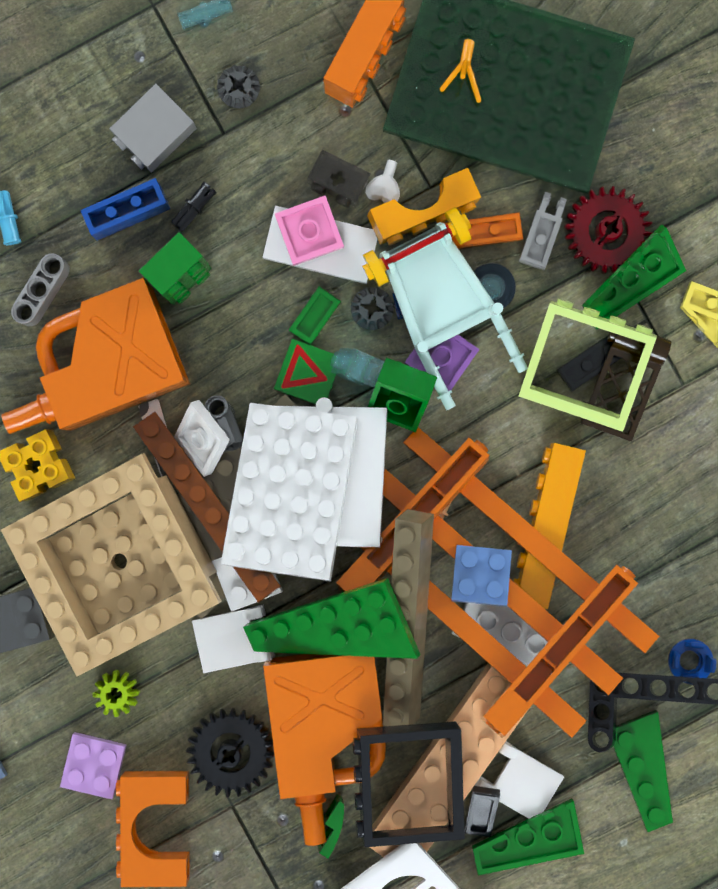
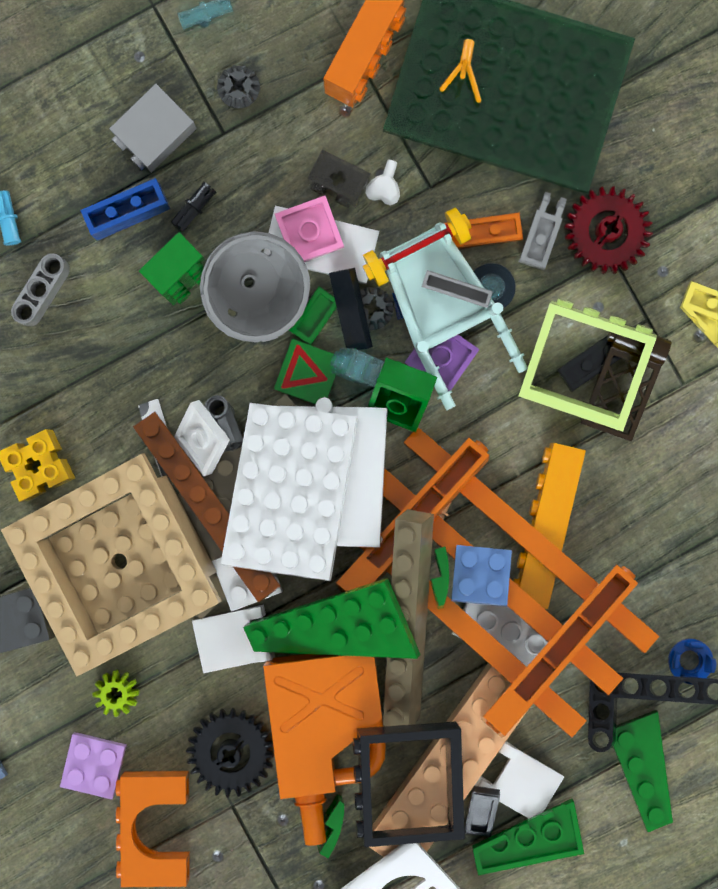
orange piece [1,278,190,434] -> none
light orange arch [367,168,481,245] -> none
green wing [582,224,686,329] -> none
none -> light grey piece [200,231,310,342]
none -> black tile [329,267,373,352]
none -> light grey piece [422,270,493,308]
none -> green slope [431,547,449,609]

